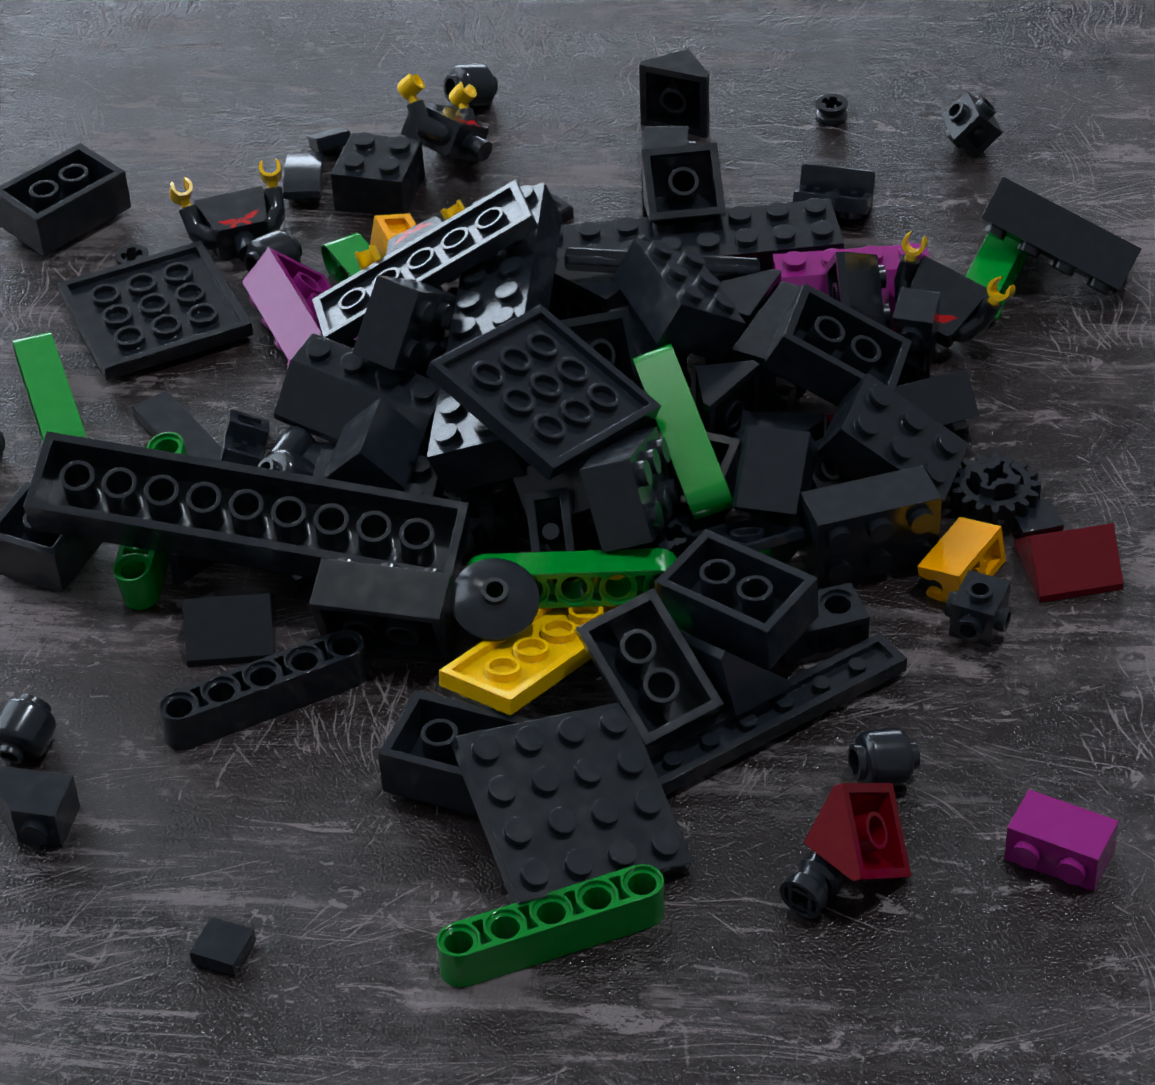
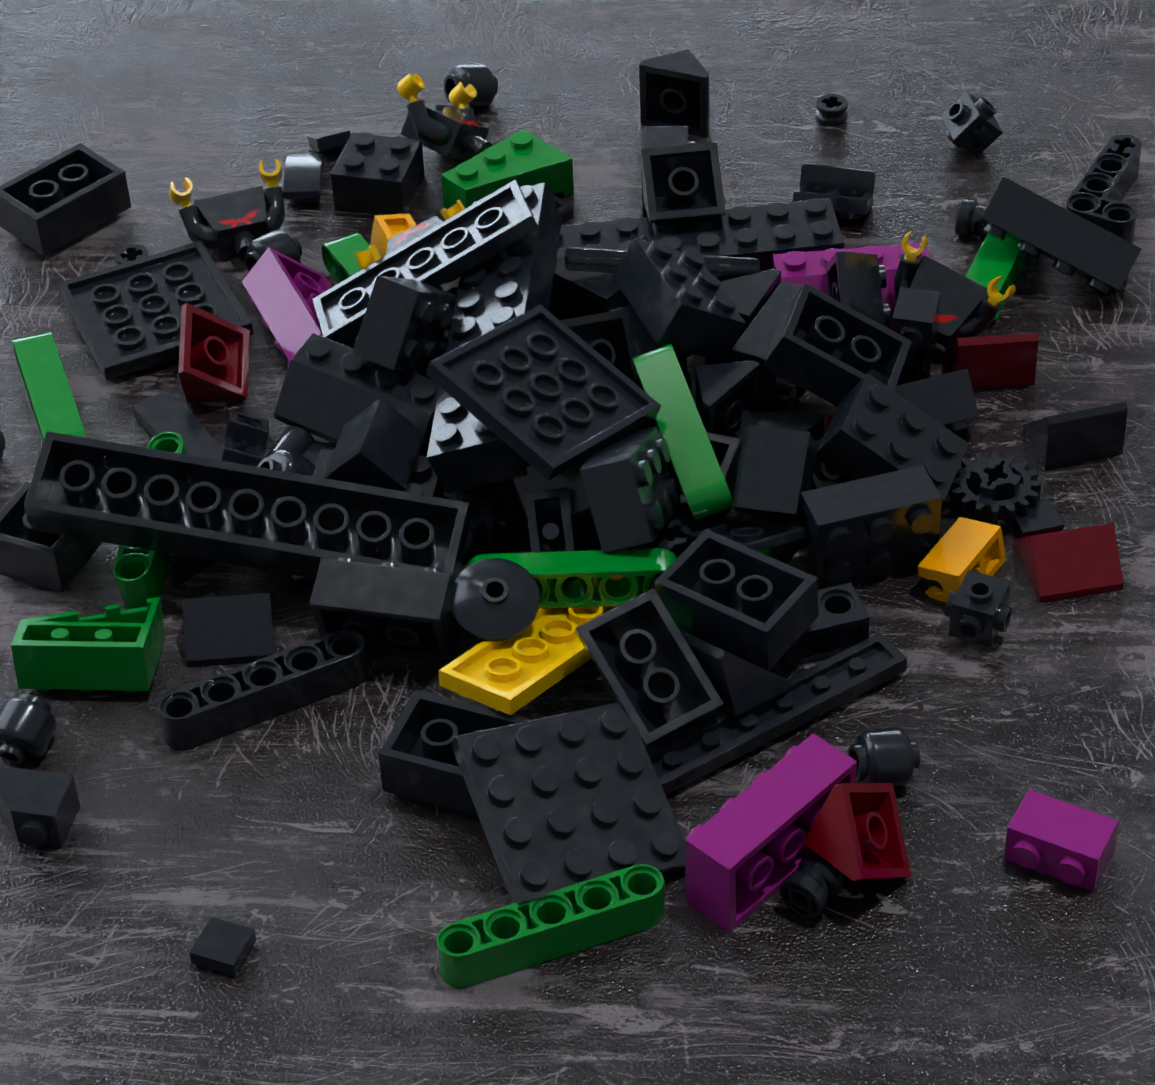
none -> green wedge [11,597,166,692]
none -> dark red slope [178,303,250,403]
none -> green wedge [441,129,574,209]
none -> magenta brick [685,734,857,933]
none -> dark red slope [946,333,1039,389]
none -> black wheel [955,198,987,240]
none -> black slope [1023,402,1128,469]
none -> black beam [1066,134,1142,244]

